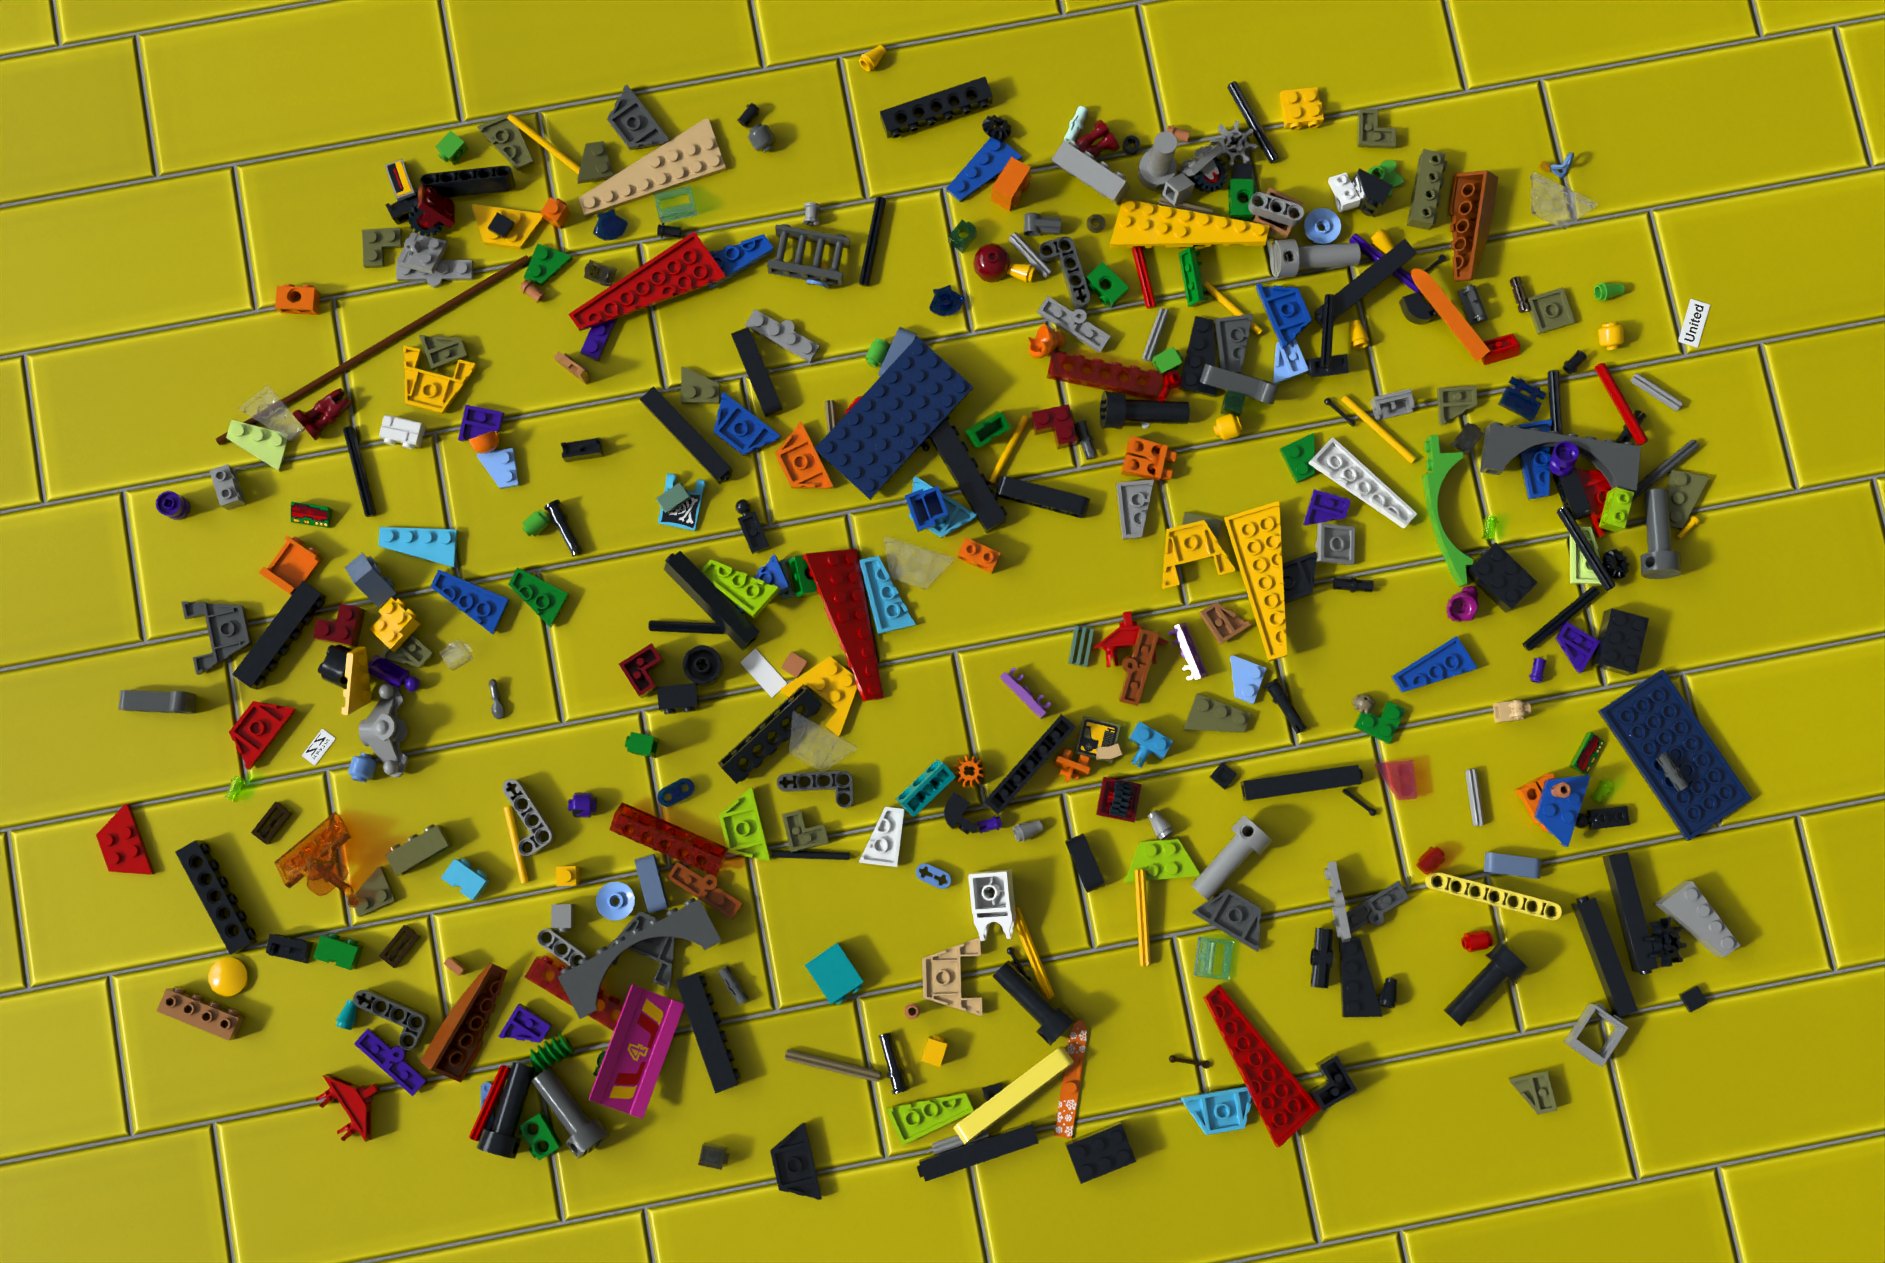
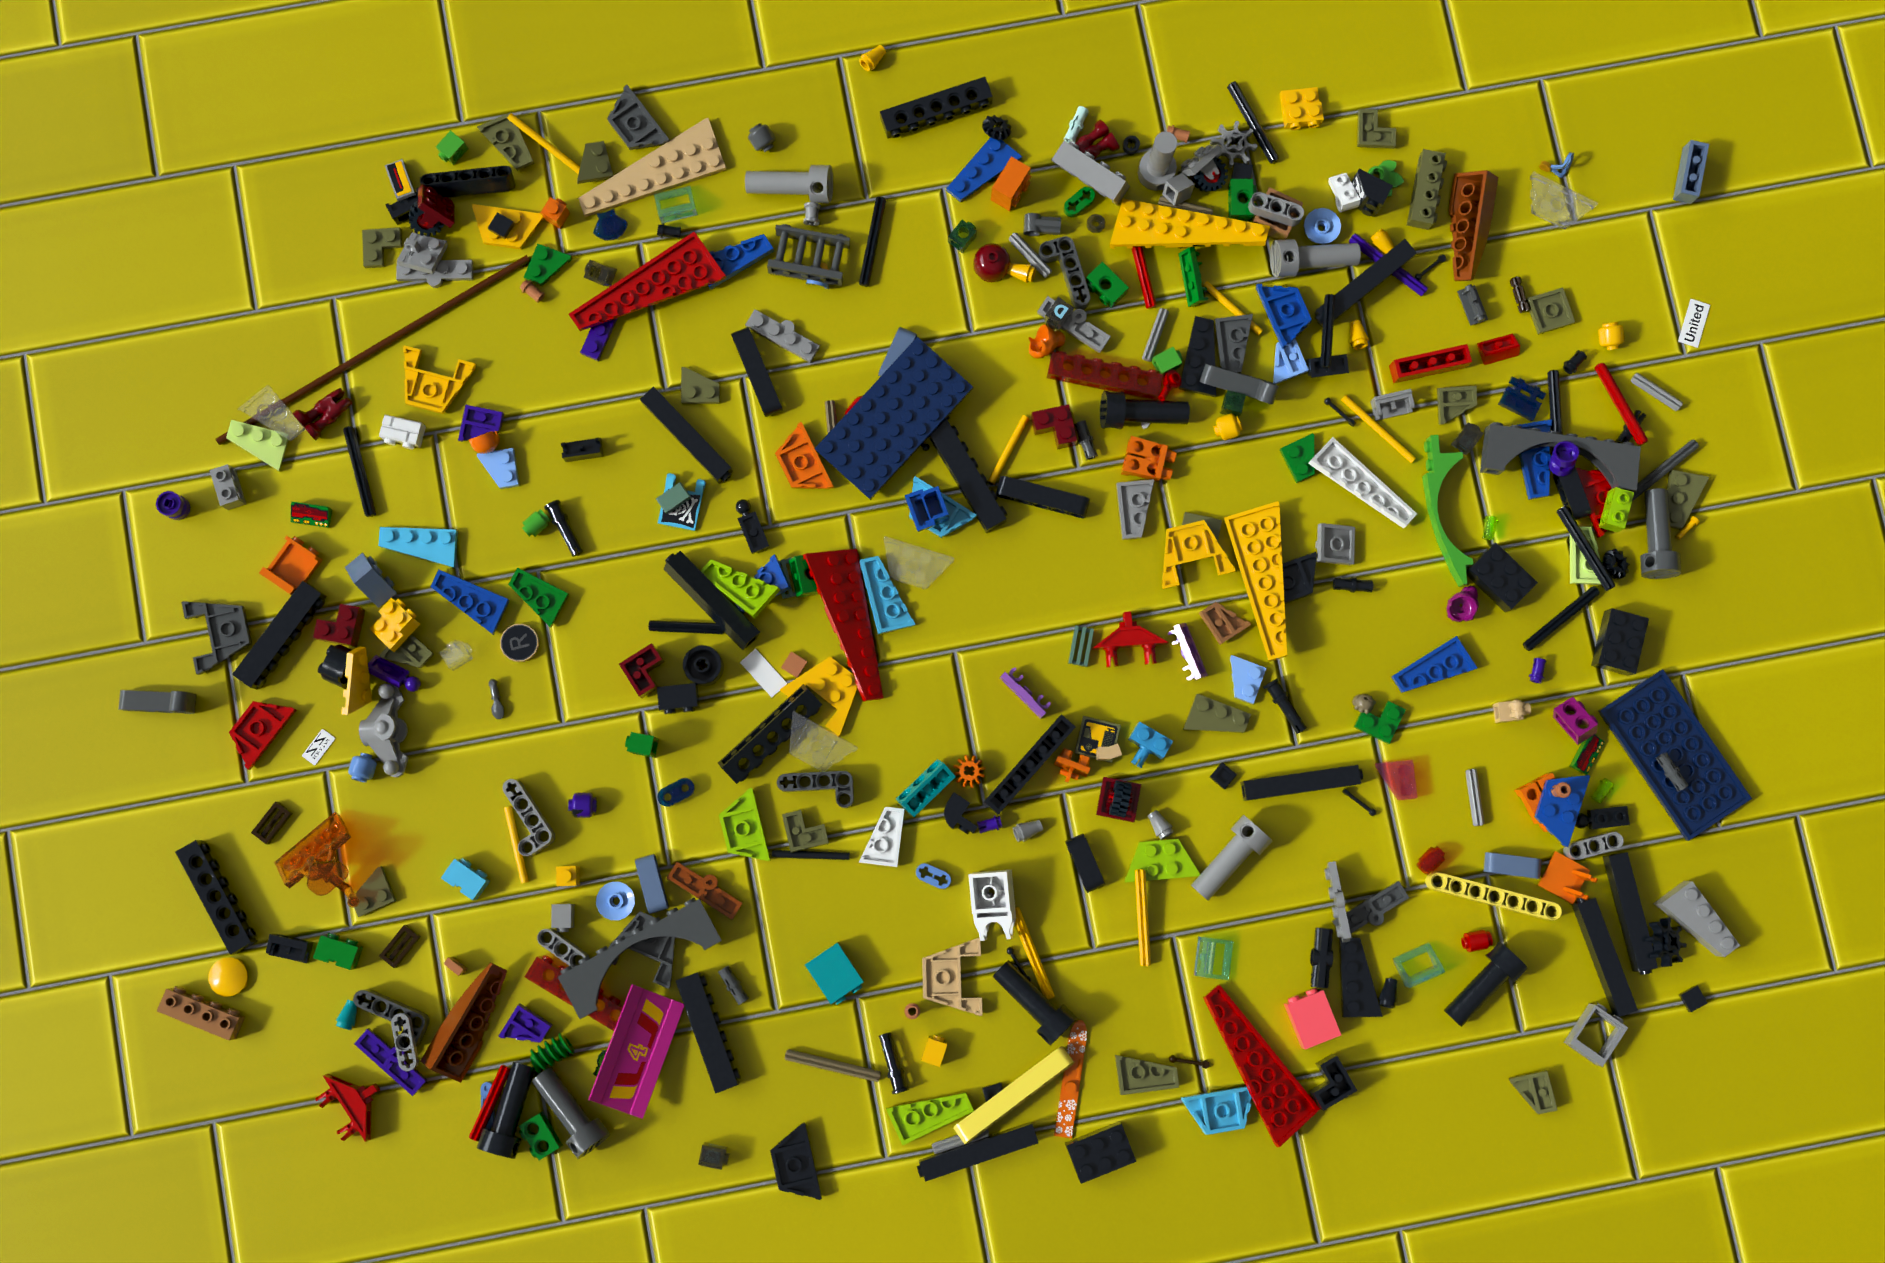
red wing [96,804,155,875] -> none
clear neon green pin [225,776,246,802] -> none
orange brick [275,284,320,315] -> none
olive brick [385,824,452,876] -> none
olive wing [419,335,469,370] -> none
medium nougat wing [554,351,591,384] -> none
clear red brick [609,802,729,876] -> none
blue wing [713,392,781,456] -> none
black pin [737,103,760,128] -> none
bright green brick [865,338,890,368] -> none
clear blue animal [929,285,964,317] -> none
orange brick [957,537,1000,574] -> none
green brick [964,411,1011,448] -> none
dark orange hinge [1119,627,1159,706] -> none
dark grey wing [1192,889,1261,952] -> none
dark purple wing [1303,489,1351,525] -> none
black brick [1399,291,1439,325] -> none
orange piece [1411,268,1490,362] -> none
dark purple wing [1555,622,1600,674] -> none
bright green cone [1594,282,1625,301] -> none
none -> light grey beam [391,1013,419,1071]
none -> black tile [500,624,539,662]
none -> light grey piece [745,165,833,203]
none -> clear smoke brick [1044,297,1074,331]
none -> green beam [1064,187,1095,217]
none -> olive wing [1115,1055,1179,1095]
none -> coral brick [1284,988,1341,1049]
none -> red brick [1389,344,1472,384]
none -> clear light blue tile [1393,943,1445,988]
none -> orange plate [1538,851,1598,904]
none -> magenta brick [1553,697,1598,745]
none -> light grey beam [1563,832,1624,860]
none -> sand blue brick [1673,140,1709,204]

